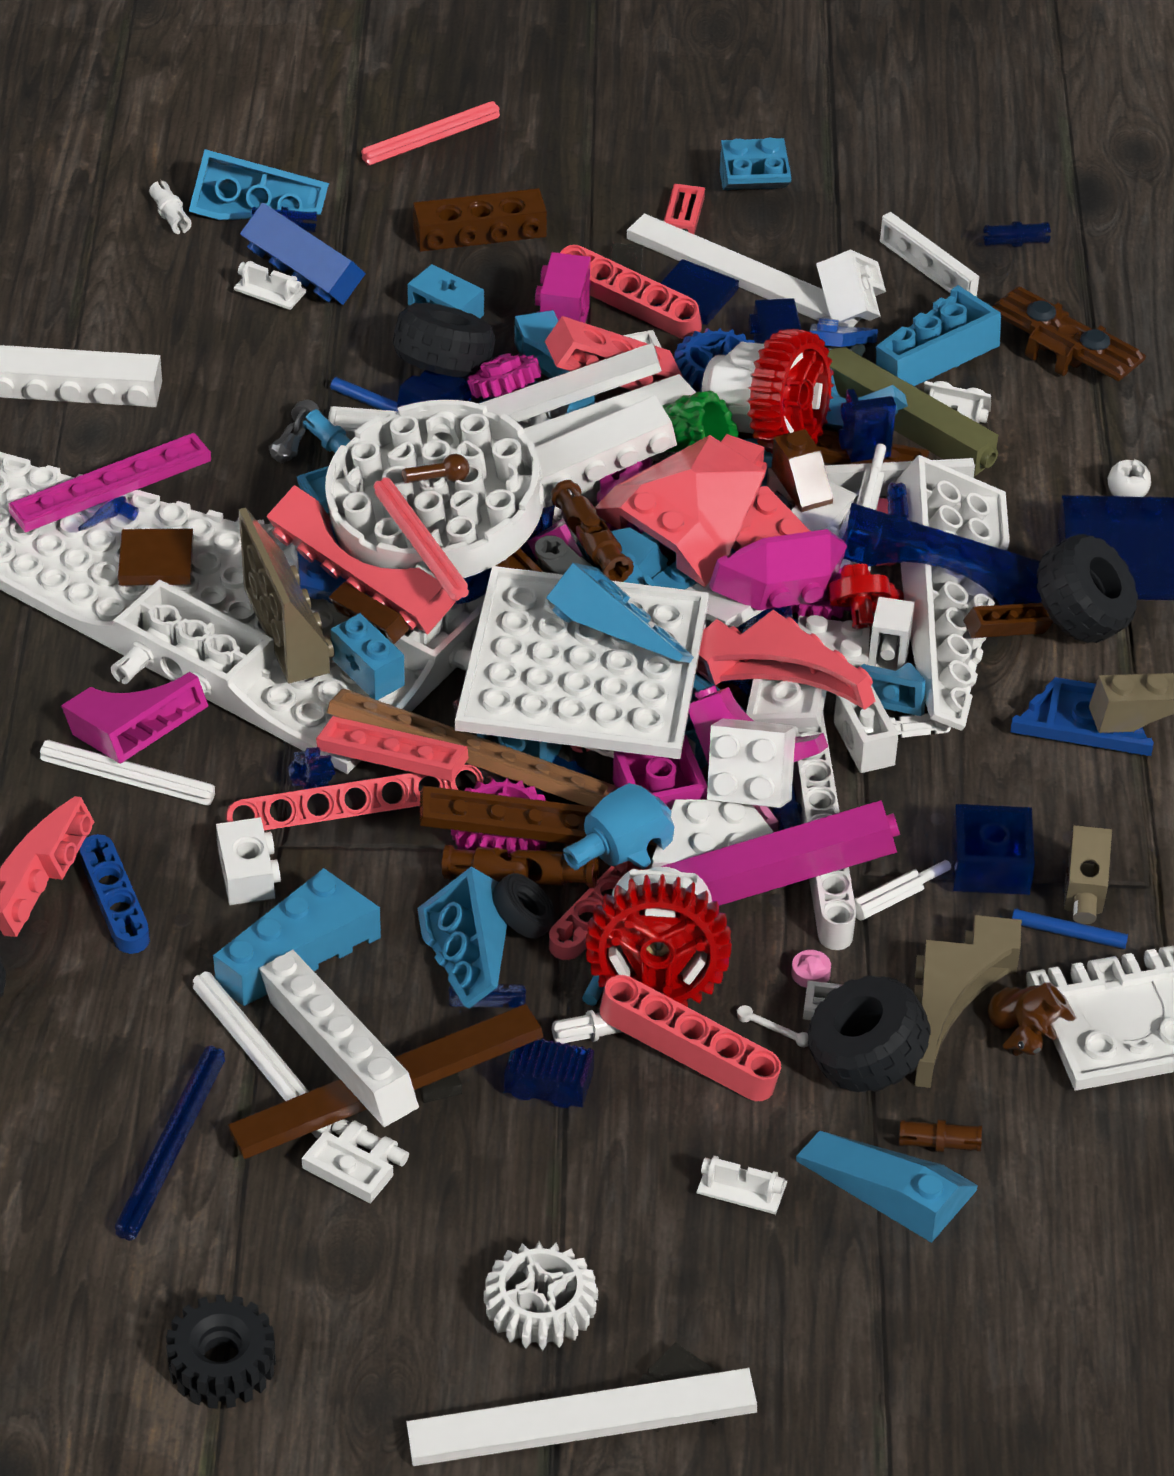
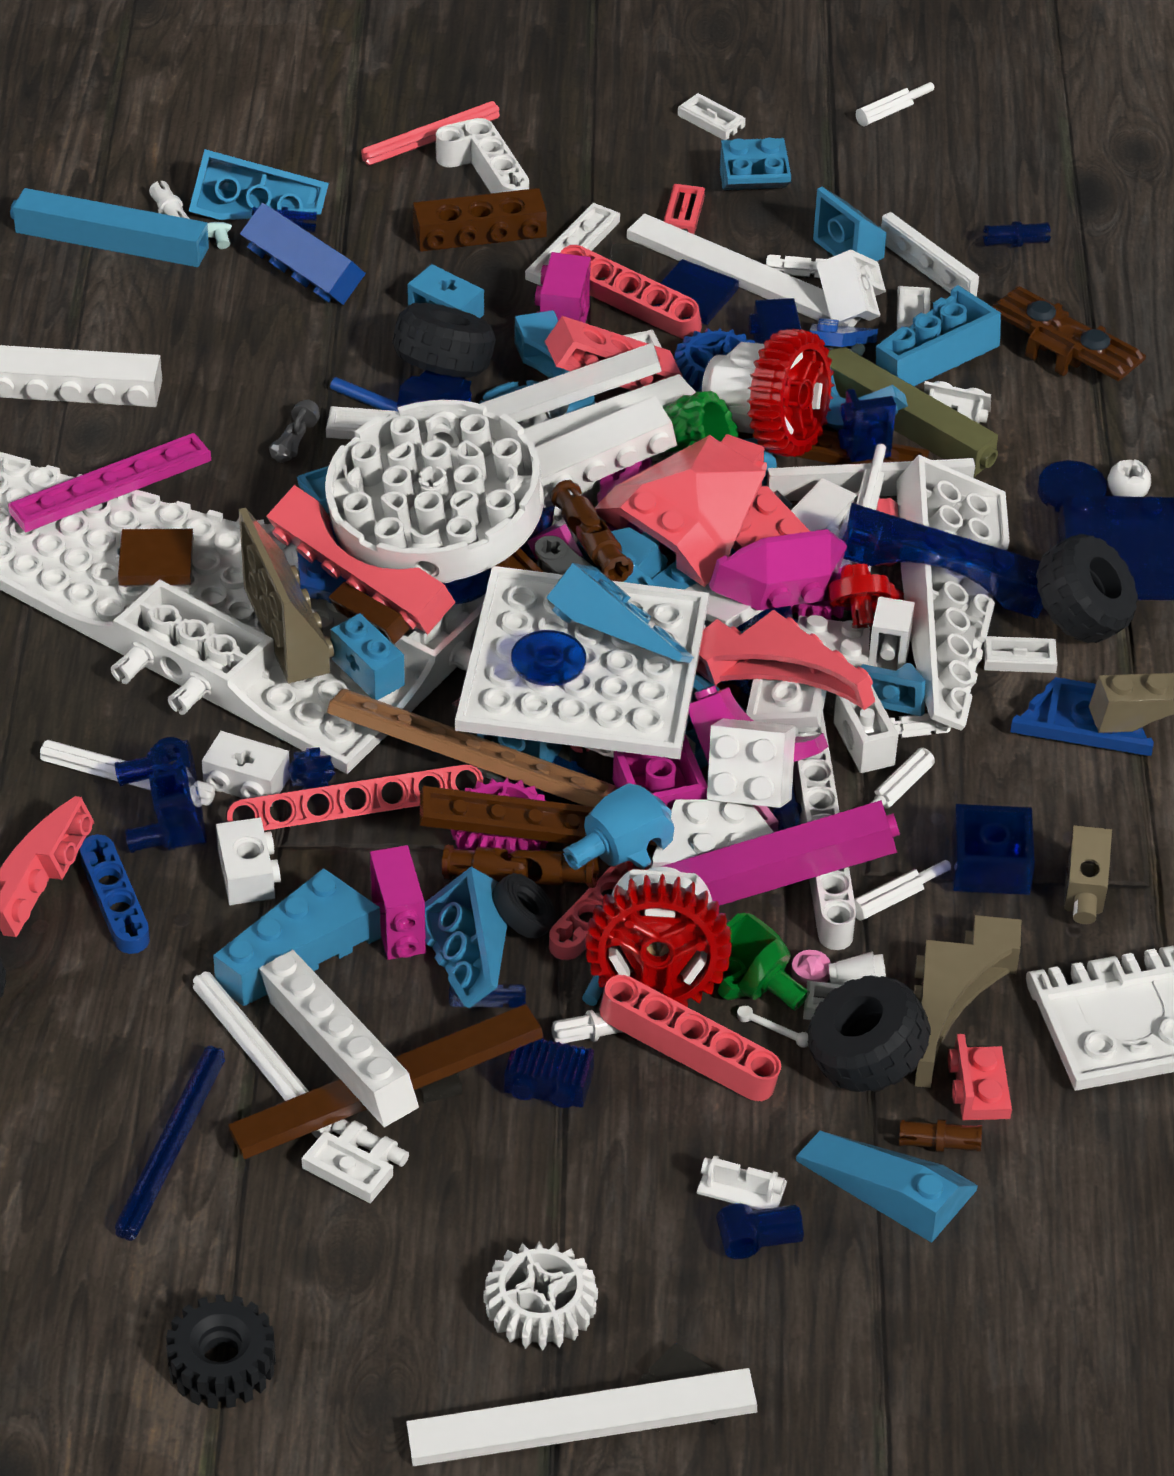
dark pink arch [61,672,208,764] -> none
clear blue bar [78,496,139,531] -> none
white hinge [234,261,307,310] -> none
dark azure pin [303,409,351,453] -> none
coral plate [316,716,469,781] -> none
coral axle [373,477,469,601] -> none
reddish brown bar [402,454,470,483] -> none
dark pink gear [467,353,542,399] -> none
reddish brown slope [771,429,833,512] -> none
clear blue axle [887,482,910,540] -> none
reddish brown piece [963,603,1053,638] -> none
reddish brown animal [988,982,1076,1056] -> none
blue bar [1012,909,1129,949] -> none
none -> dark azure brick [10,188,209,267]
none -> clear blue piece [115,737,207,853]
none -> white brick [202,731,290,807]
none -> light aqua bar [207,222,232,249]
none -> dark pink piece [370,845,426,960]
none -> white beam [436,118,529,193]
none -> clear blue dish [511,630,586,686]
none -> white tile [525,203,620,286]
none -> white tile [678,93,745,140]
none -> clear blue piece [716,1203,804,1259]
none -> green piece [717,913,810,1011]
none -> white axle [766,254,826,278]
none -> dark azure slope [813,187,887,261]
none -> white cone [829,951,886,985]
none -> white axle [856,82,934,126]
none -> white axle [871,748,935,809]
none -> white tile [897,286,930,330]
none -> coral bracket [947,1034,1012,1120]
none -> white tile [982,636,1057,673]
none -> clear blue tile [1037,460,1107,516]

